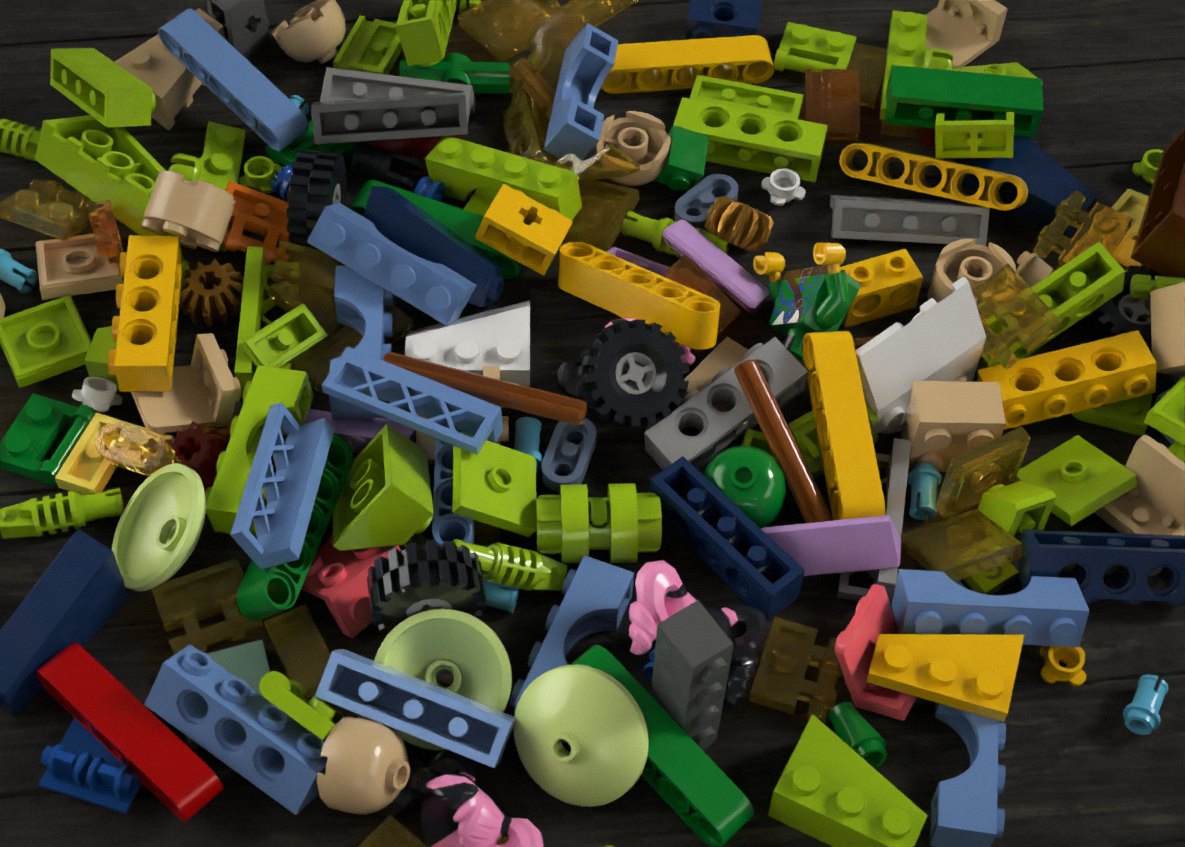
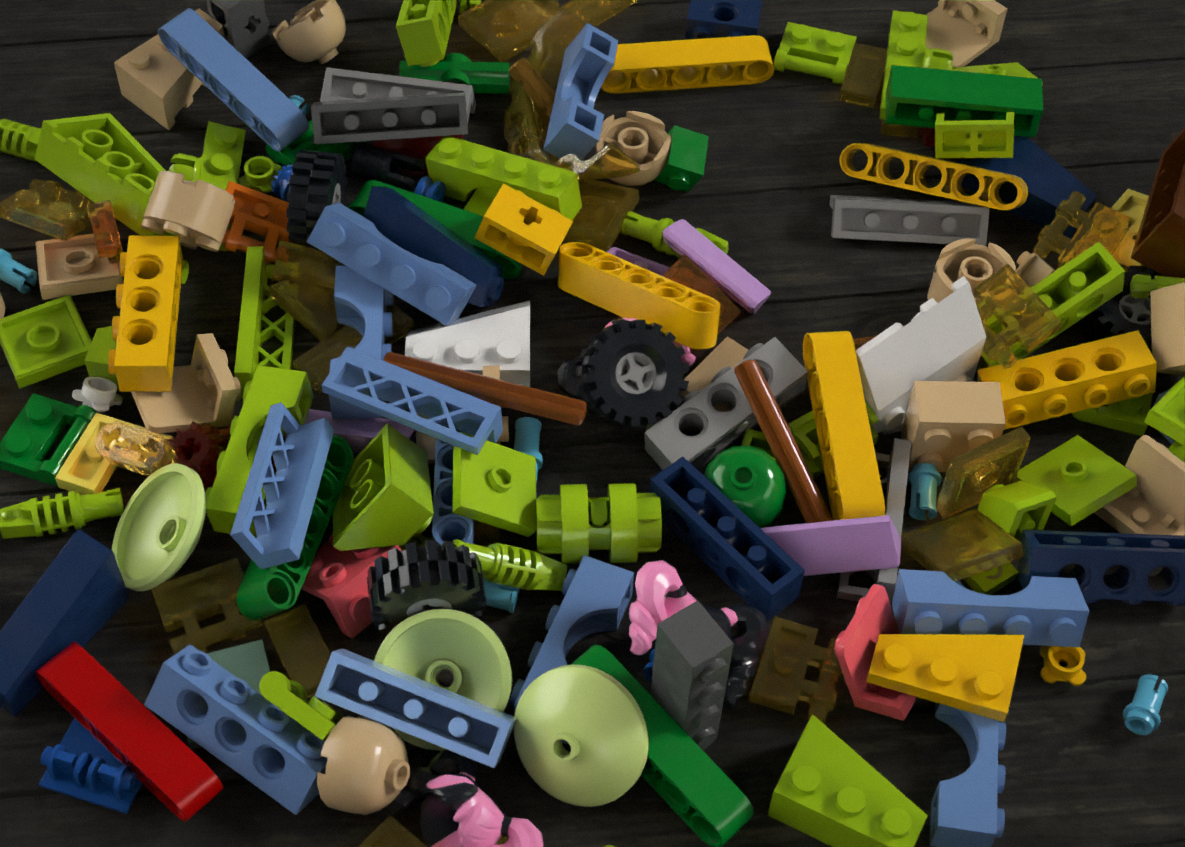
lime brick [50,48,156,128] -> none
pearl gold gear [179,259,244,328] -> none
lime slope [240,303,328,368] -> none
lime plate [333,15,403,75] -> none
sand blue plate [541,418,596,493] -> none
lime brick [673,97,828,183] -> none
sand blue plate [674,174,738,230] -> none
lime plate [690,75,804,119] -> none
pearl gold gear [704,196,774,252] -> none
torso [753,243,861,361] -> none
white plate [762,168,806,206] -> none
clear orange plate [805,69,860,140] -> none
green cone [828,702,887,769] -> none
yellow brick [840,249,923,328] -> none
lime plate [1132,149,1163,185] -> none

